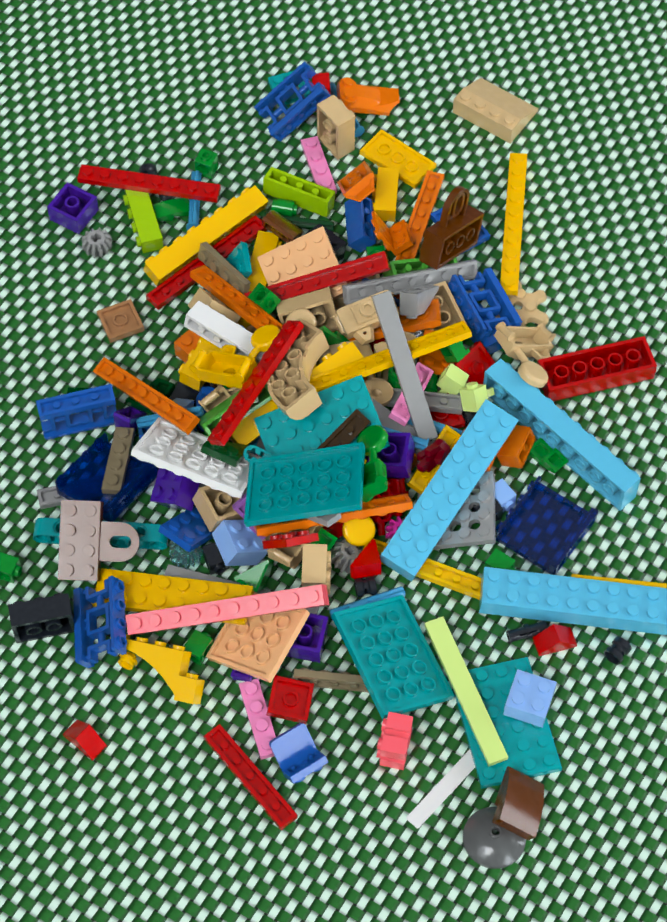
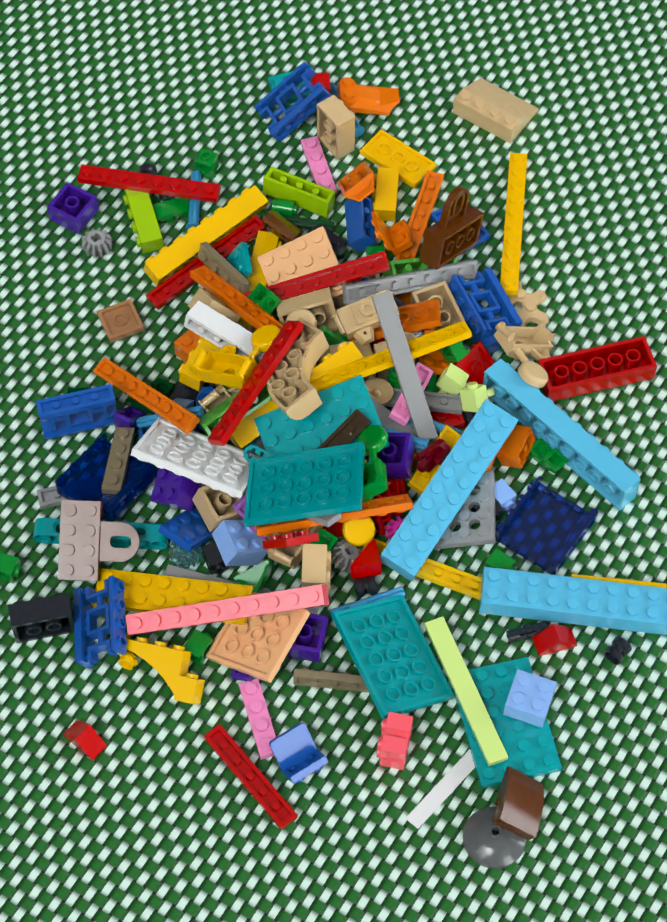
dark green wing [200,440,249,467] -> none
red plate [266,675,314,724] -> none
light grey slope [400,284,439,319] -> none

